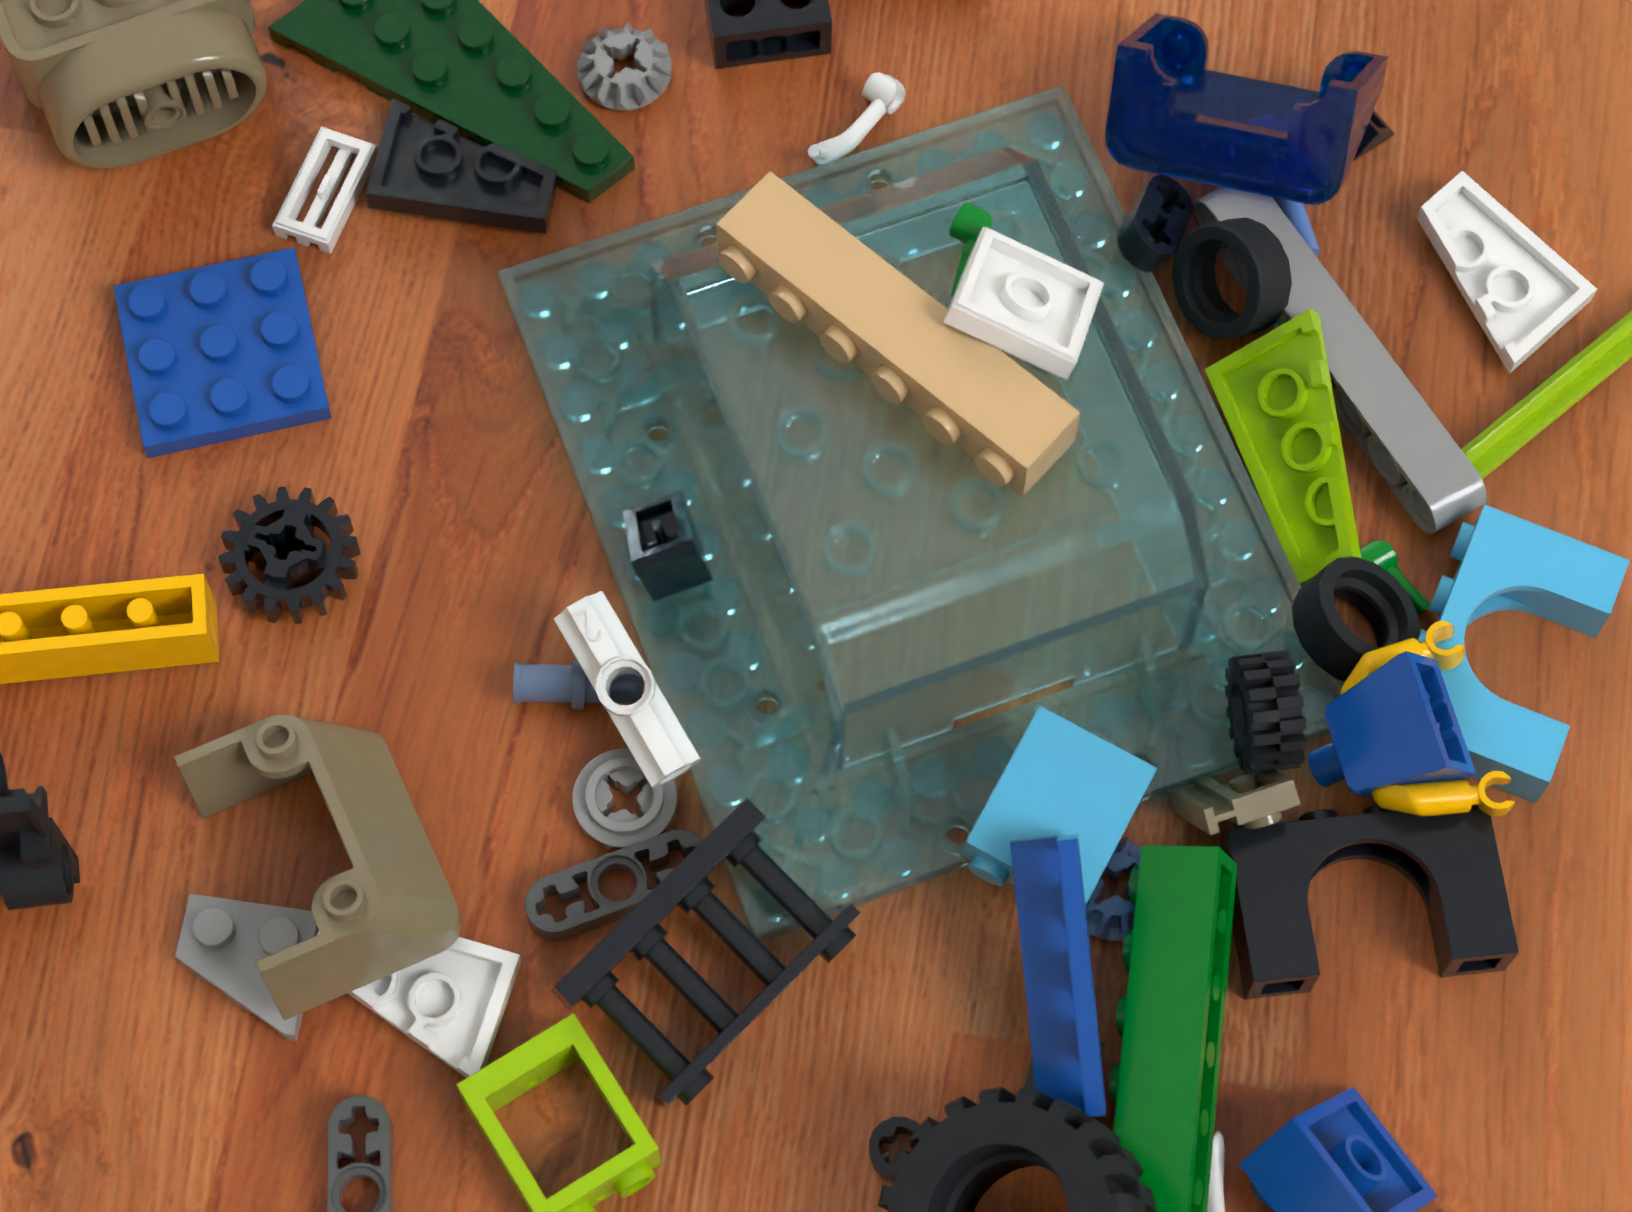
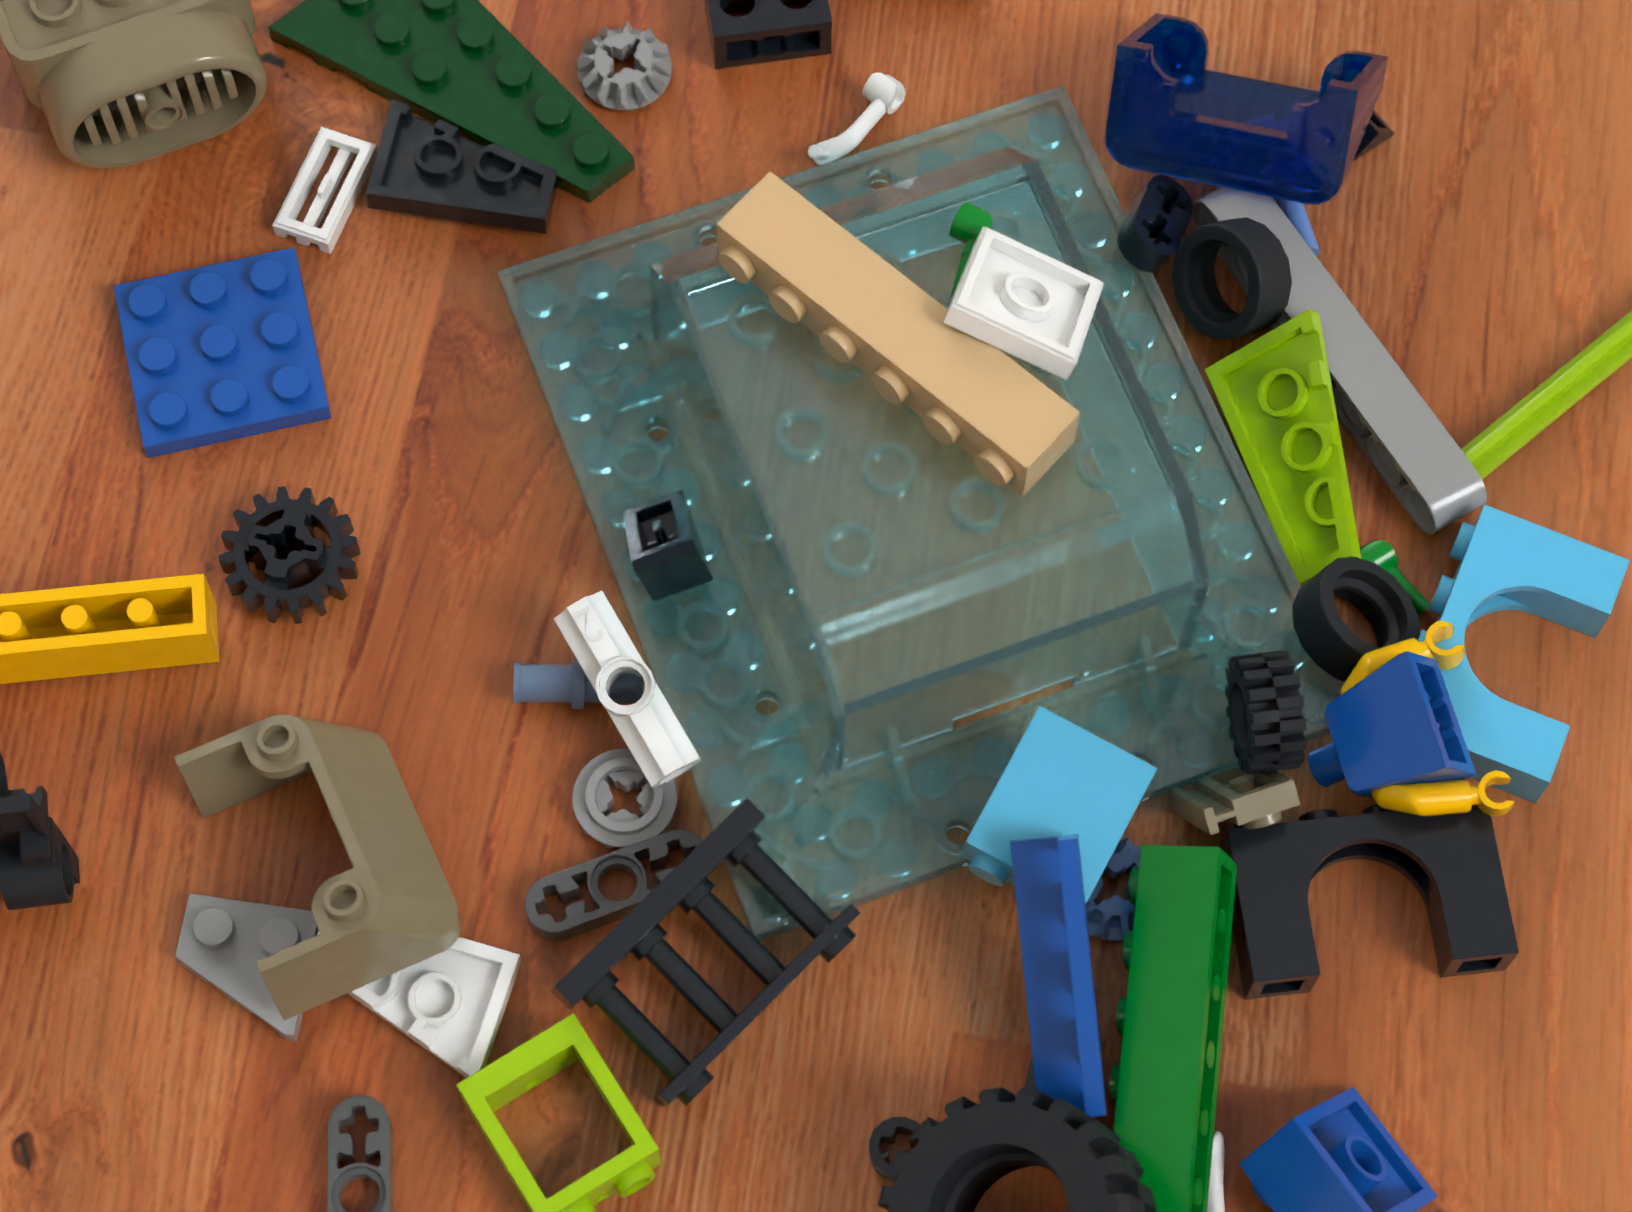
white wing [1417,171,1597,374] -> none

